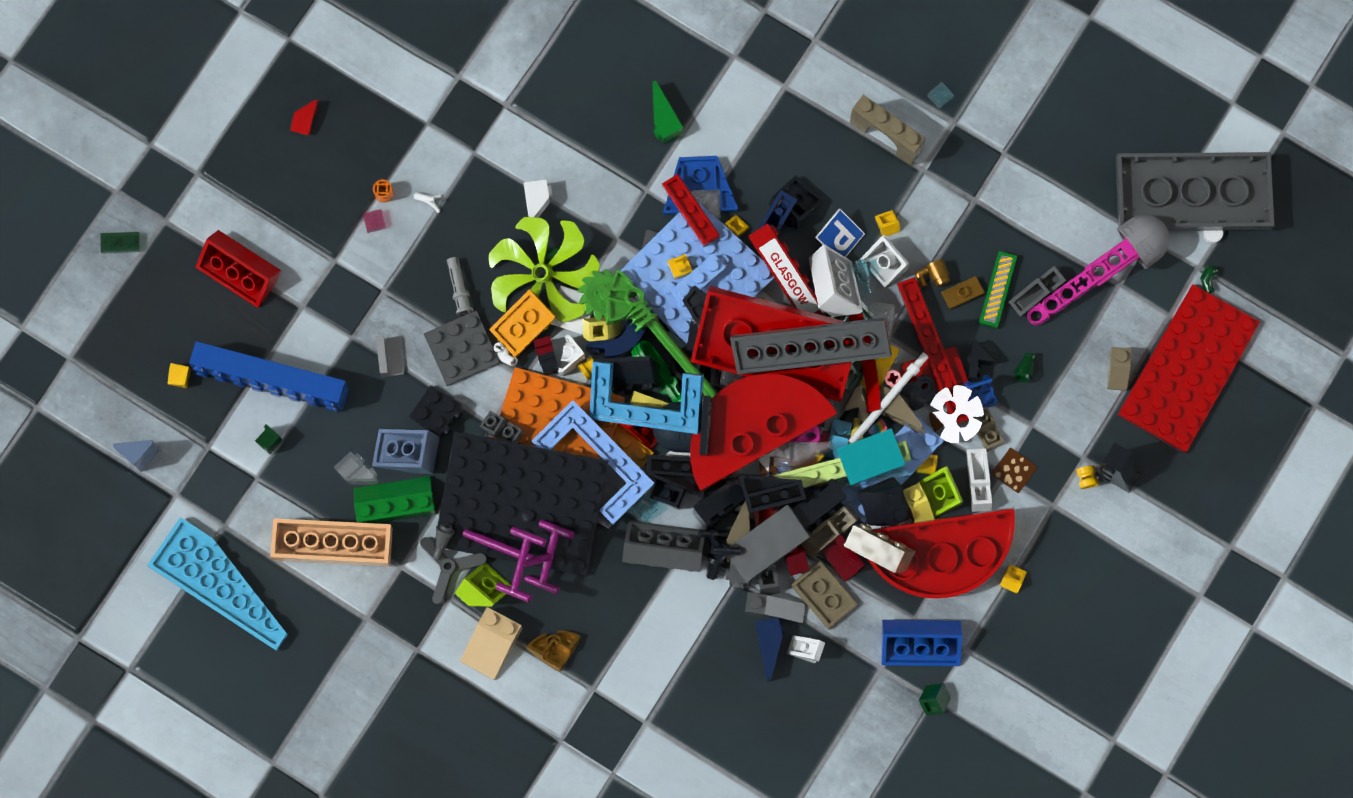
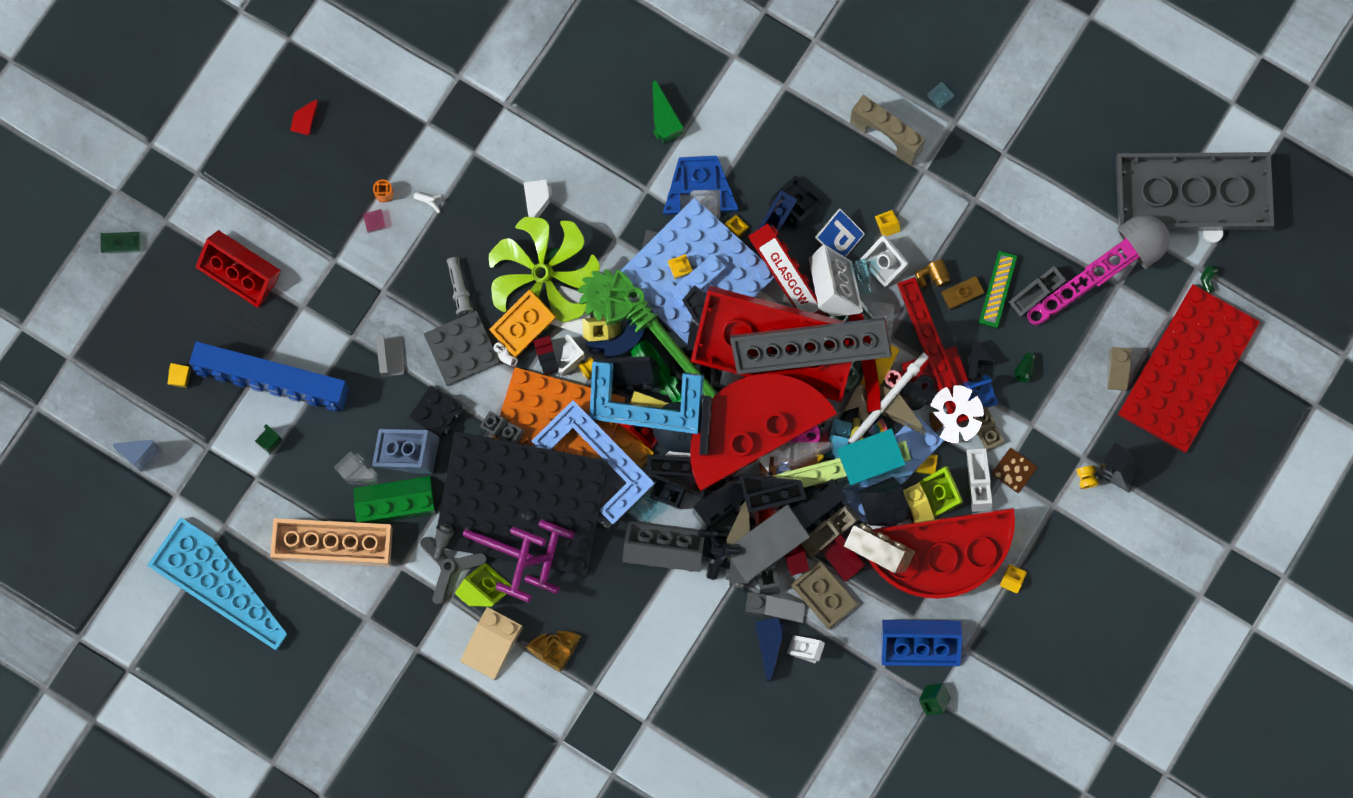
red tile [662,174,720,247] -> none

